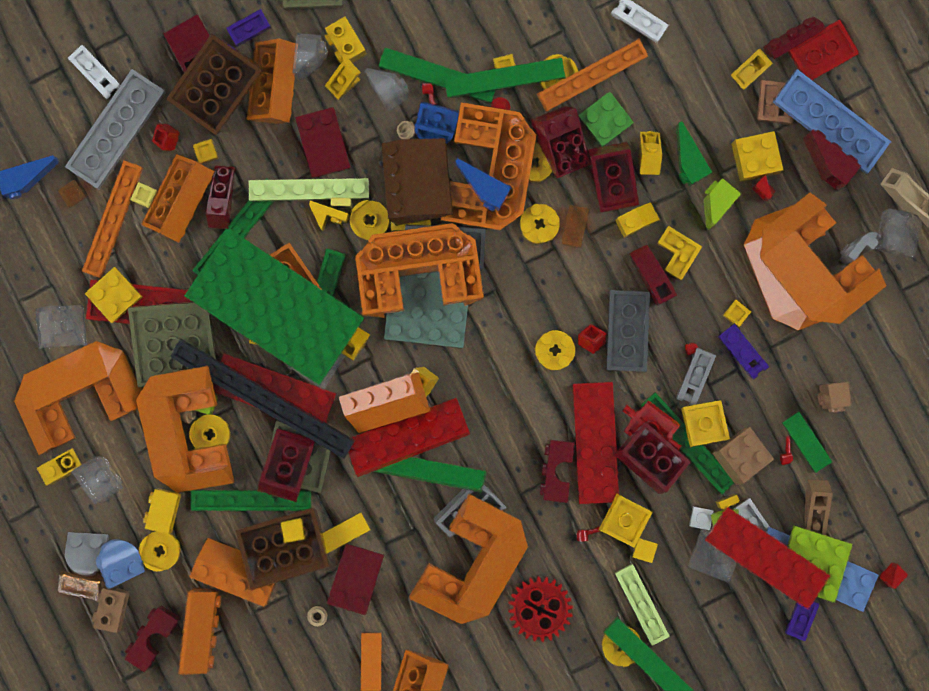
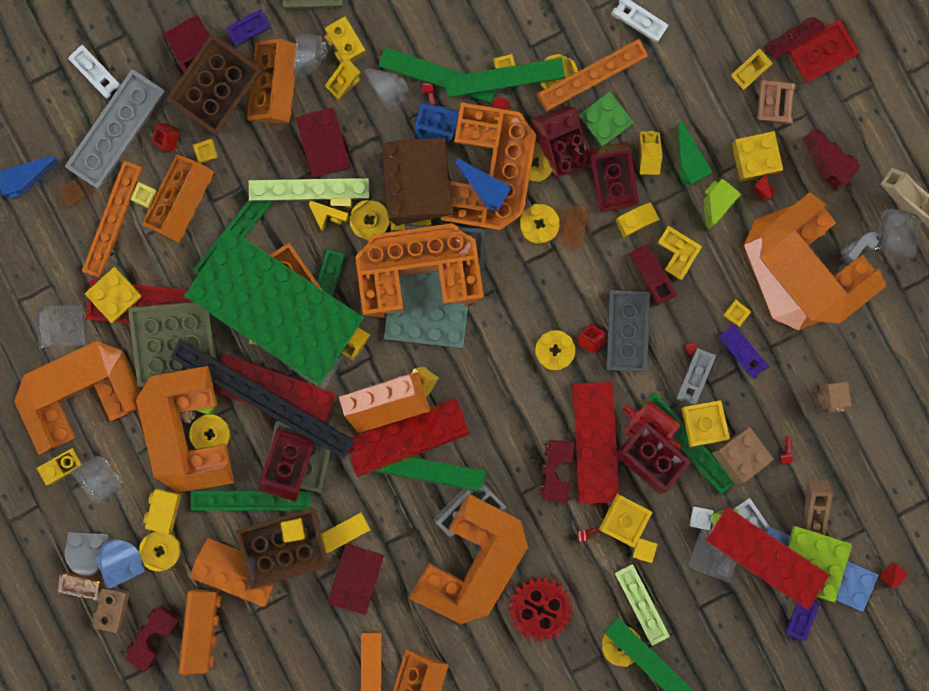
dark red slope [206,165,235,229] -> none
tan plate [307,606,328,627] -> none
tan plate [397,121,415,139] -> none
yellow tile [715,494,740,509] -> none
medium blue plate [772,69,891,174] -> none
green tile [781,412,832,473] -> none

